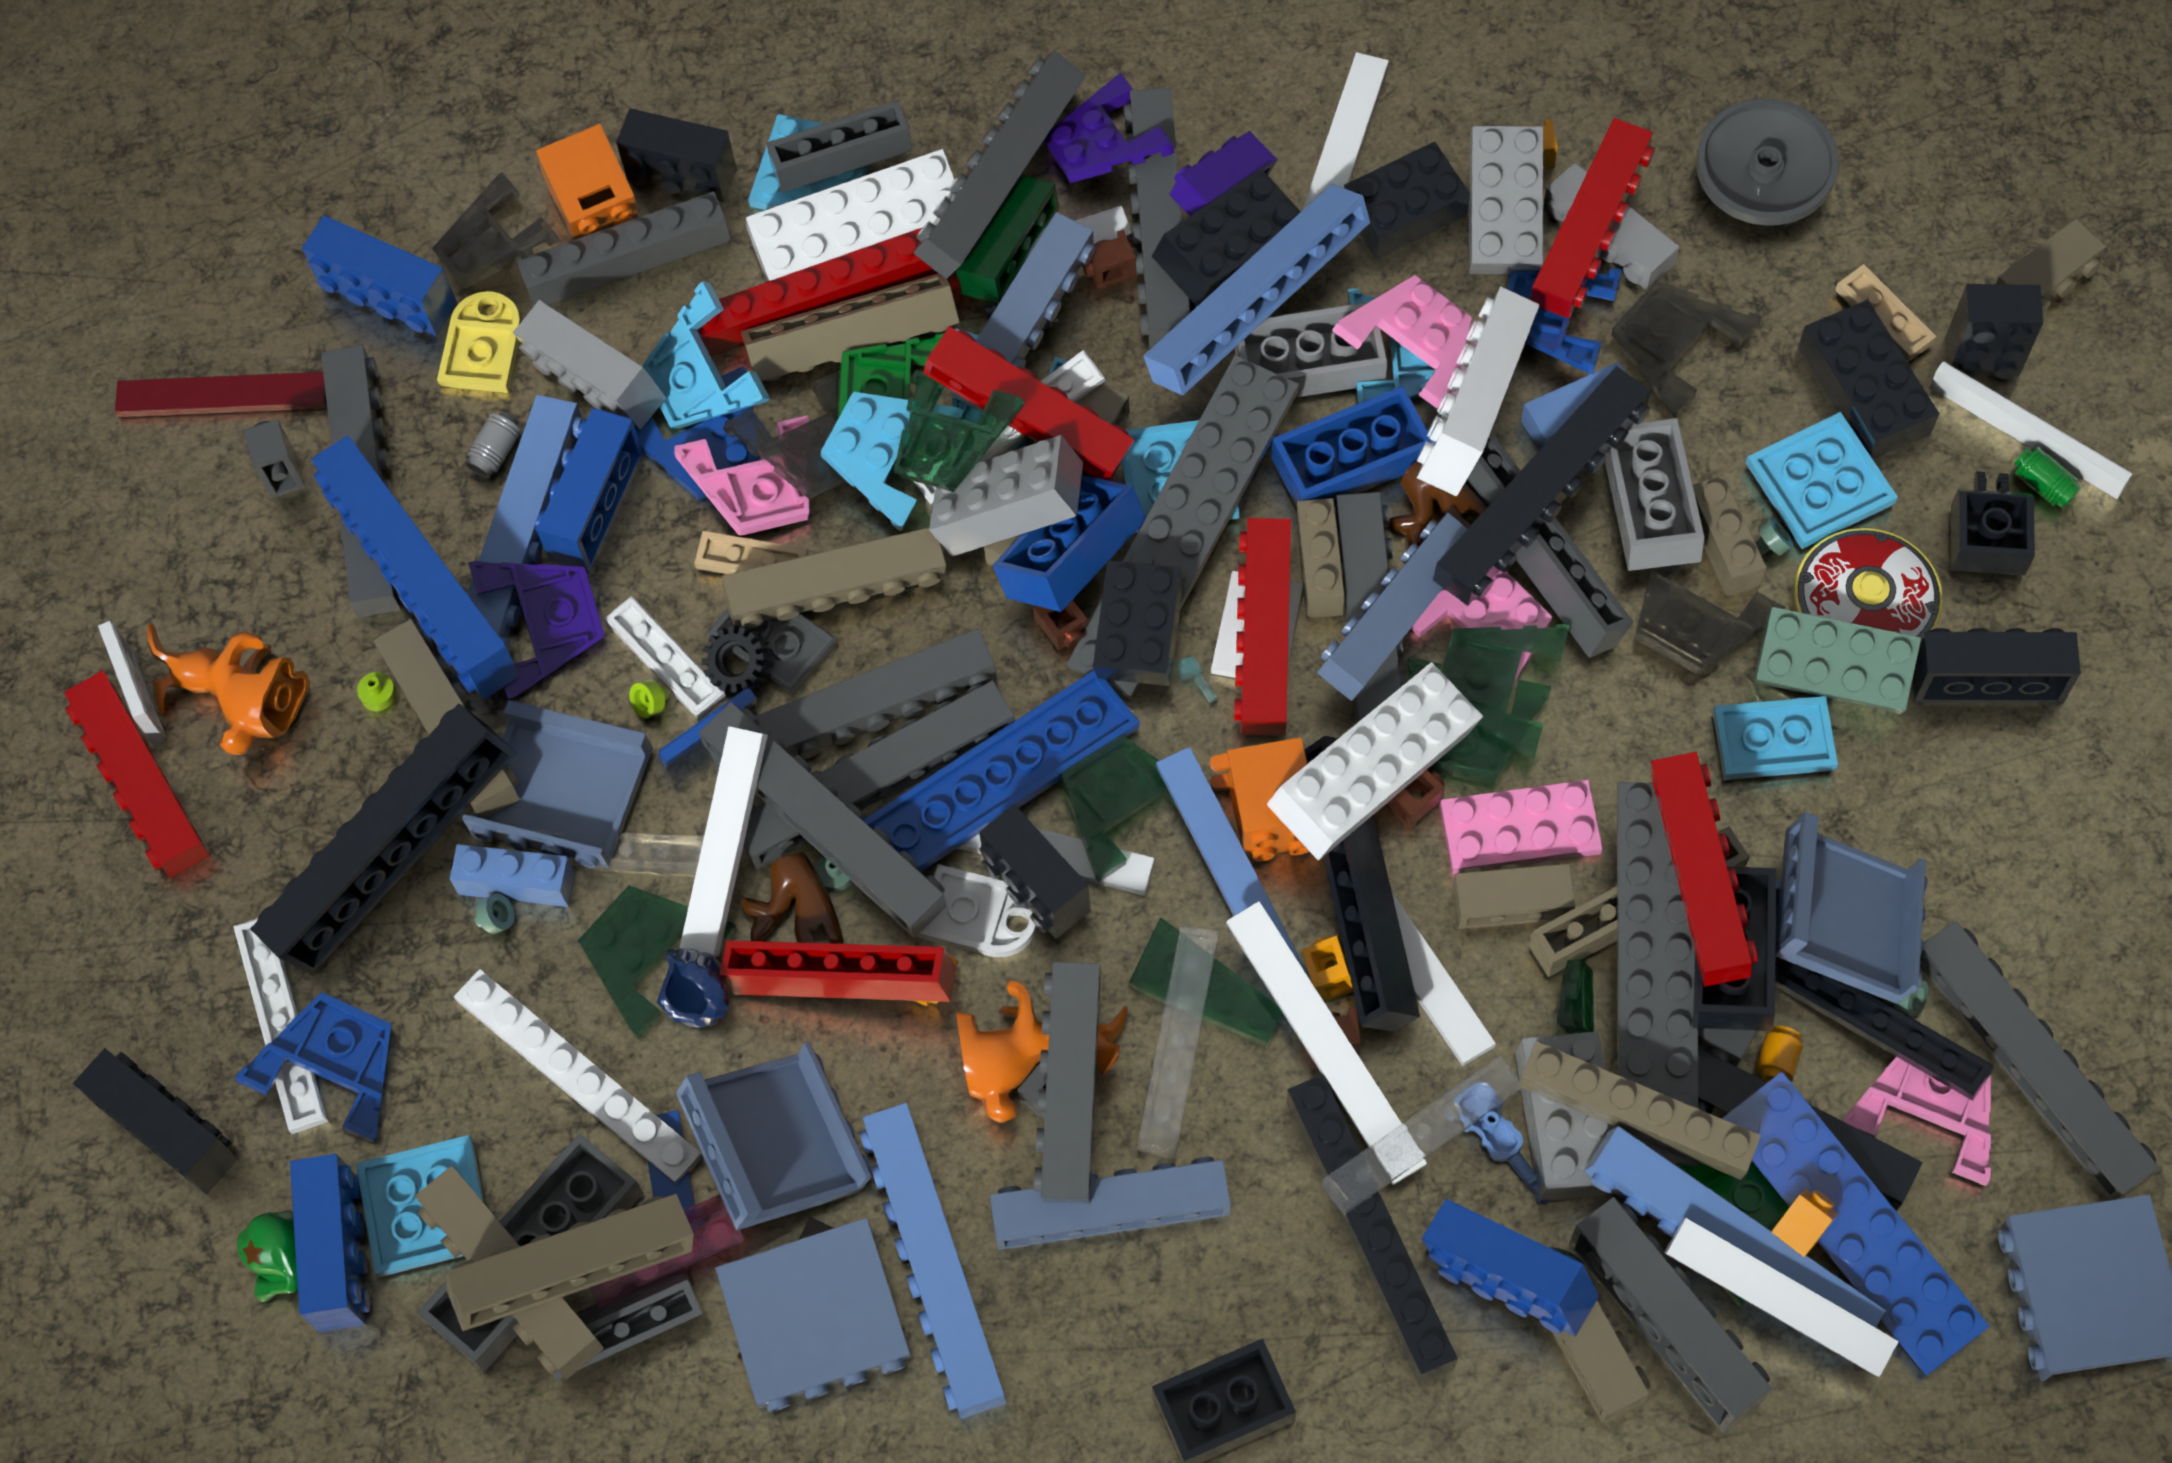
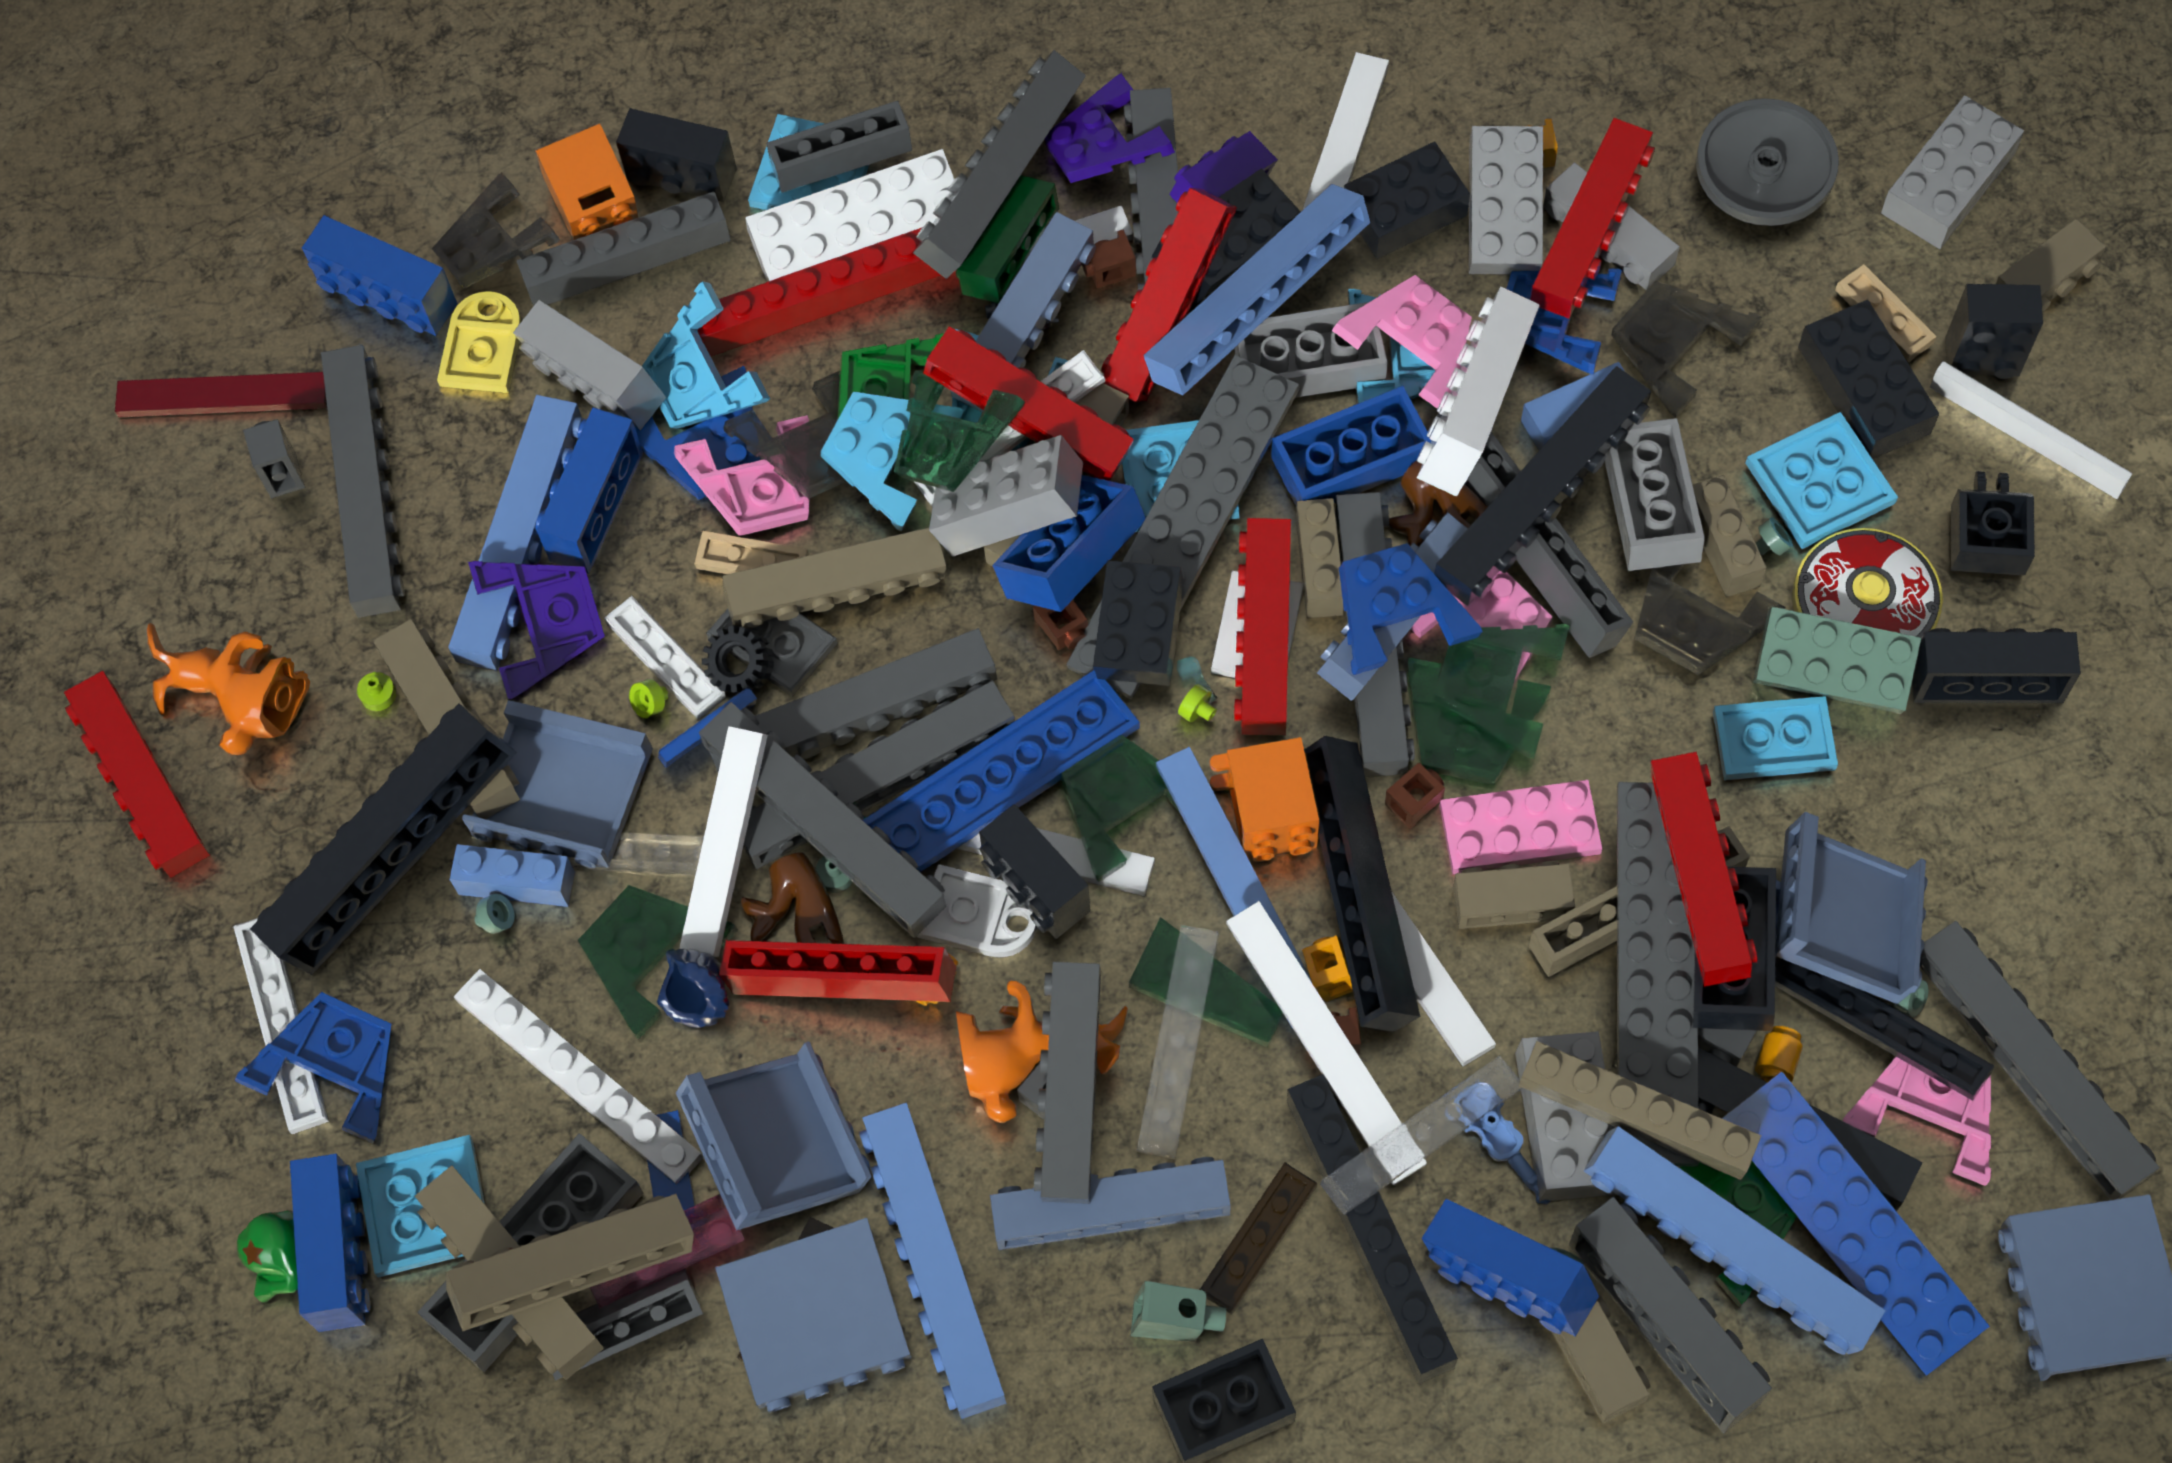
black brick [72,1048,238,1195] -> none
white tile [98,621,166,746] -> none
blue brick [311,435,520,700] -> none
light grey head [465,411,521,478] -> none
dark tan brick [741,273,959,382] -> none
white brick [1267,662,1483,861] -> none
clear green wing [1557,959,1594,1034] -> none
white tile [1664,1218,1899,1377] -> none
light orange brick [1772,1189,1839,1257] -> none
green head [2014,447,2082,509] -> none
none -> red brick [1101,188,1237,402]
none -> sand green torso [1130,1281,1226,1342]
none -> lime tile [1178,684,1217,723]
none -> dark brown tile [1199,1162,1318,1315]
none -> blue wing [1339,543,1483,675]
none -> light grey brick [1881,95,2024,249]

